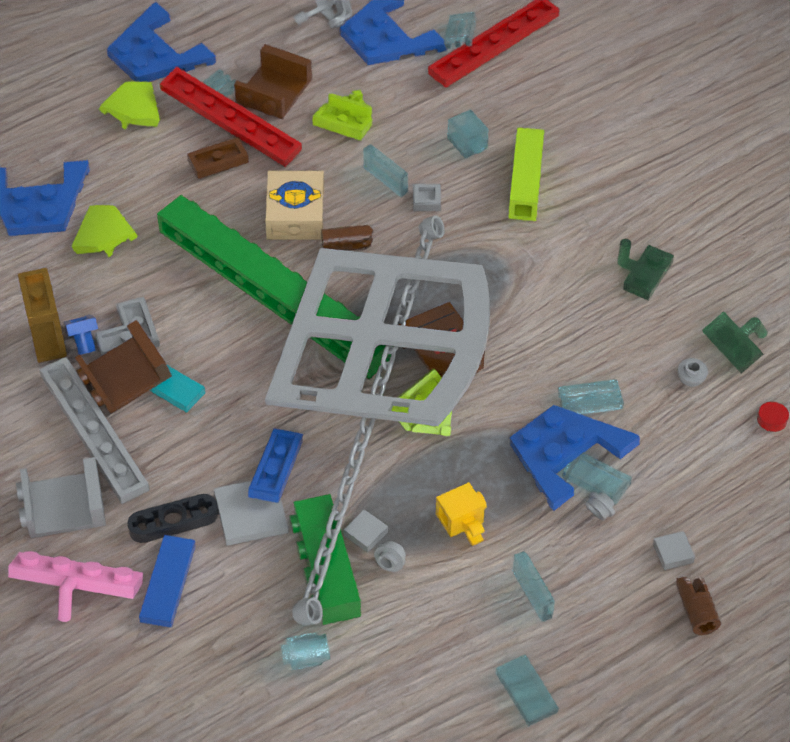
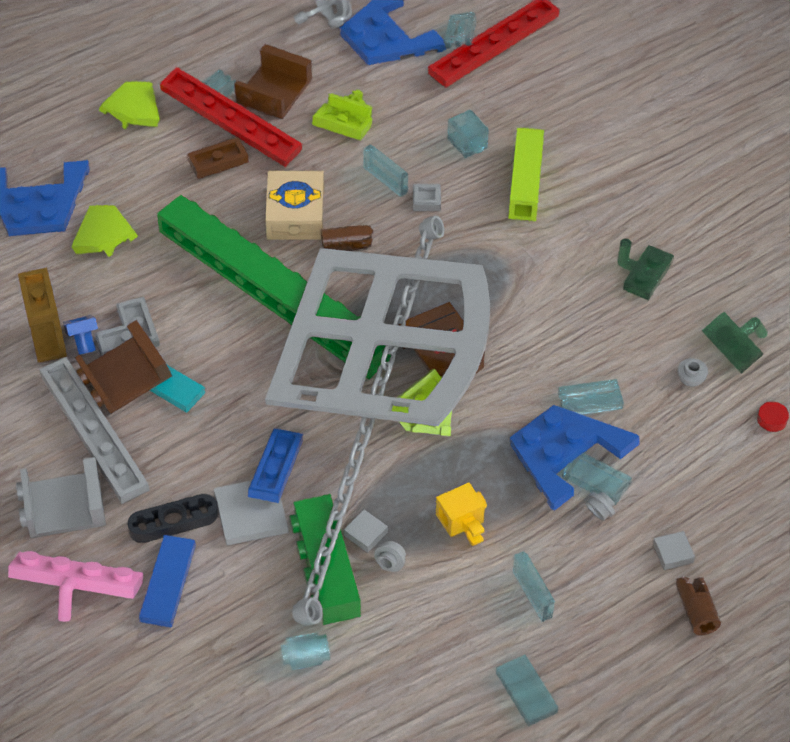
blue wing [107,2,216,82] -> none

